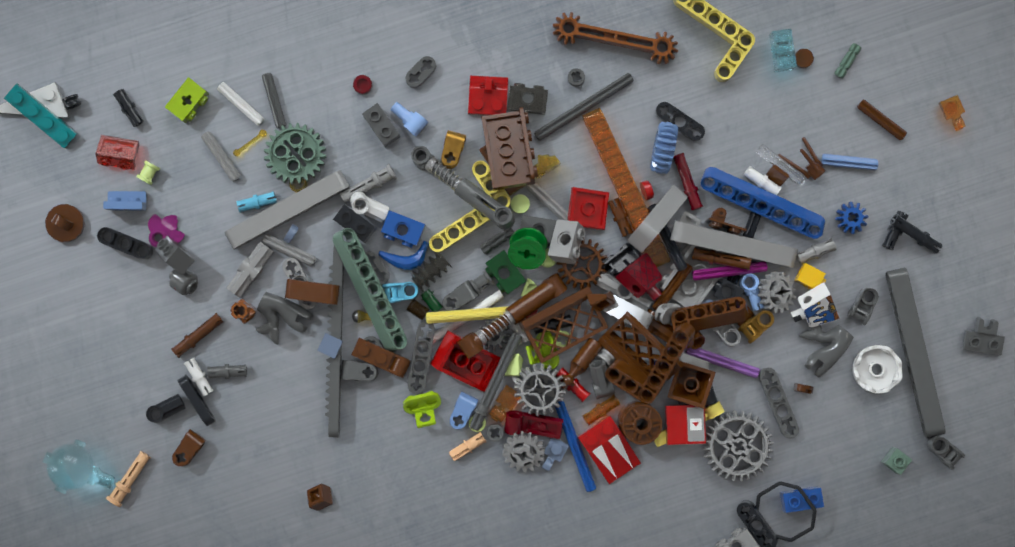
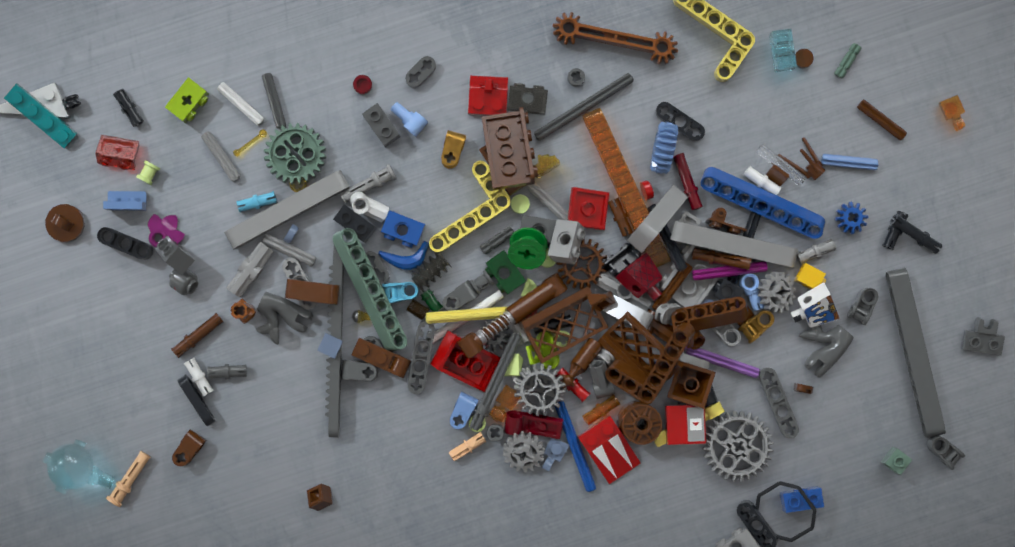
black piece [146,394,186,423] -> none
lime bracket [403,391,441,428] -> none
dark grey piece [411,146,515,230] -> none
white plate [852,345,902,393] -> none

